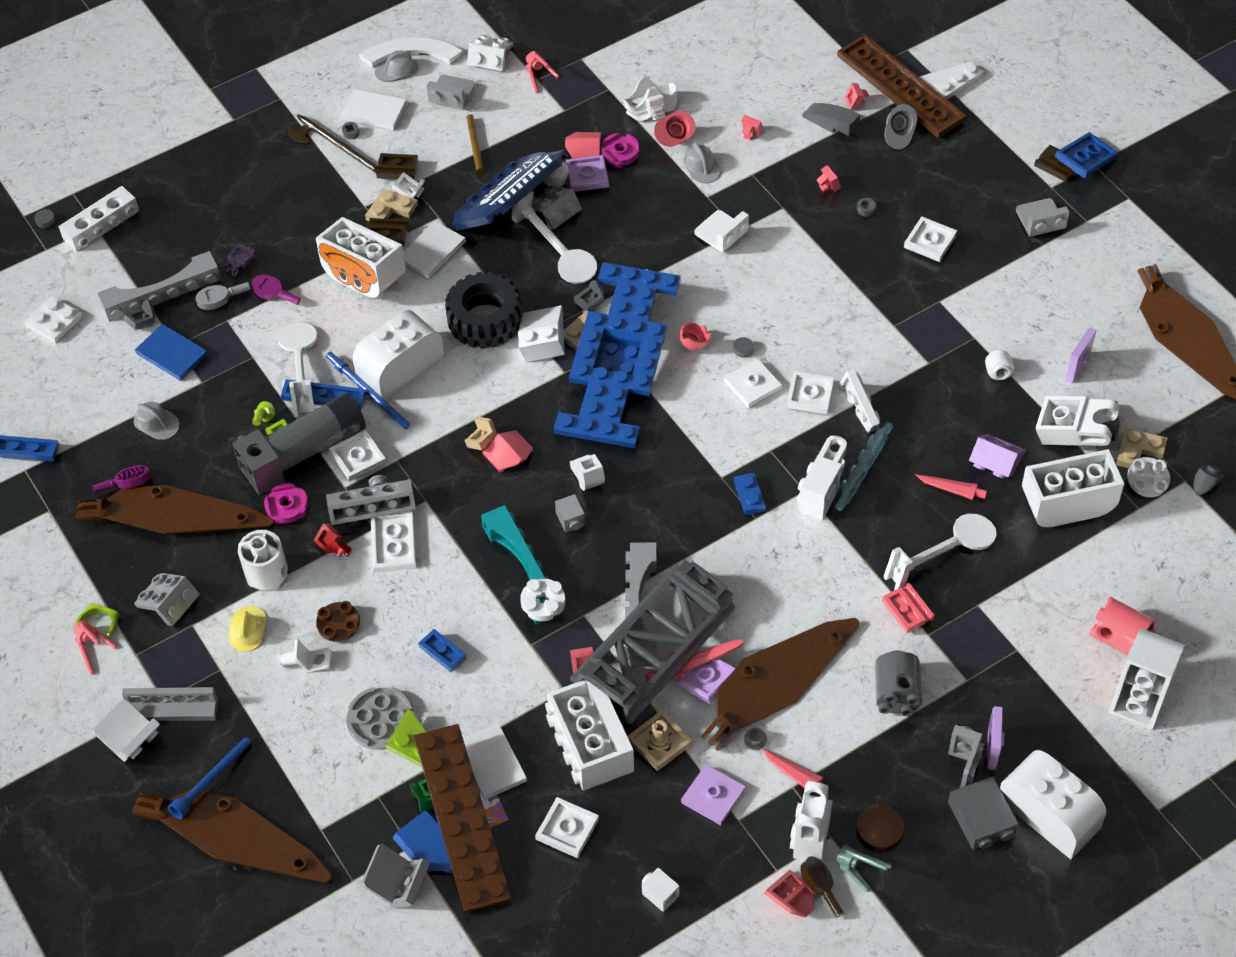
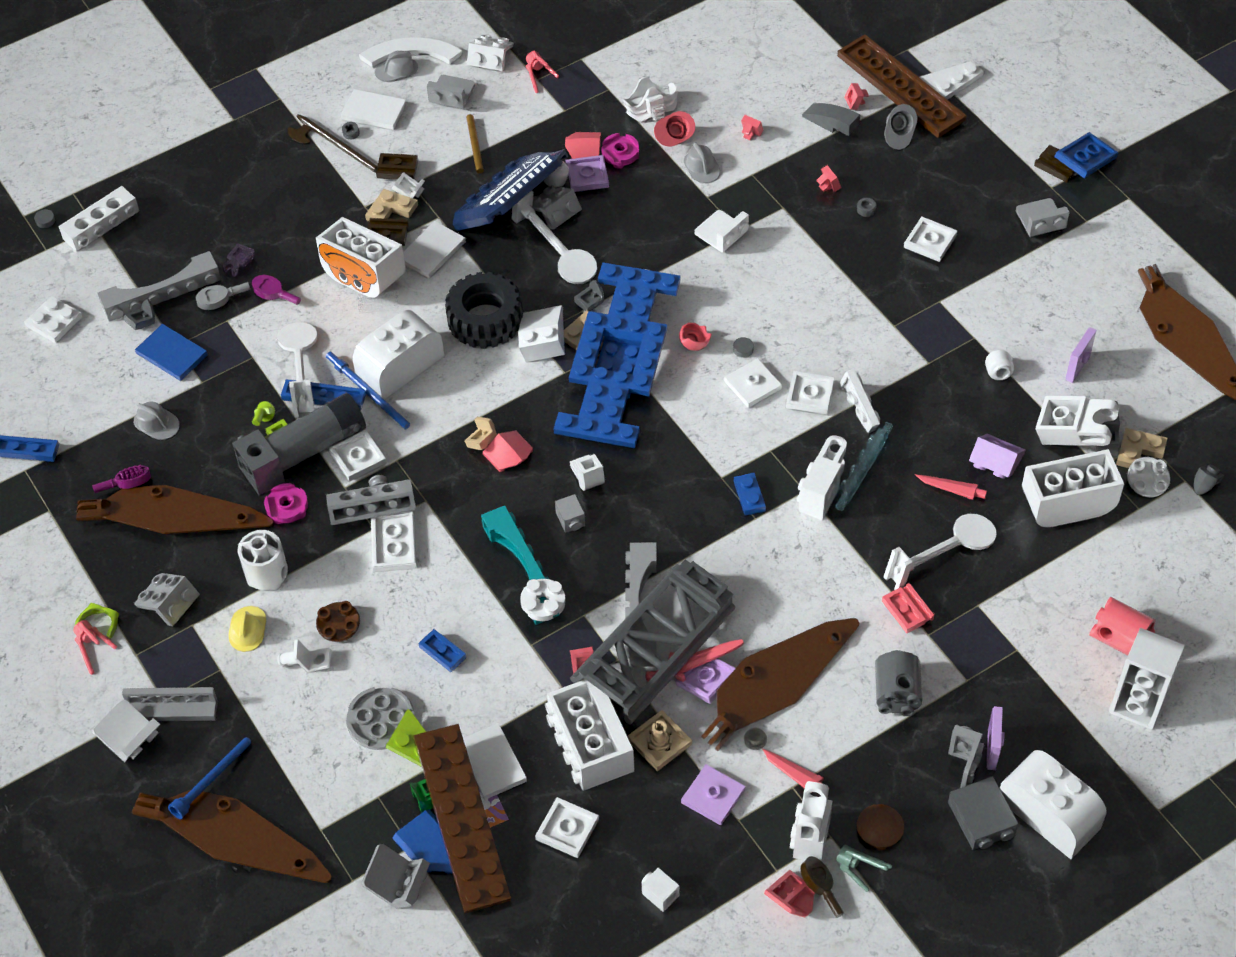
red plate [313,523,352,557] -> none

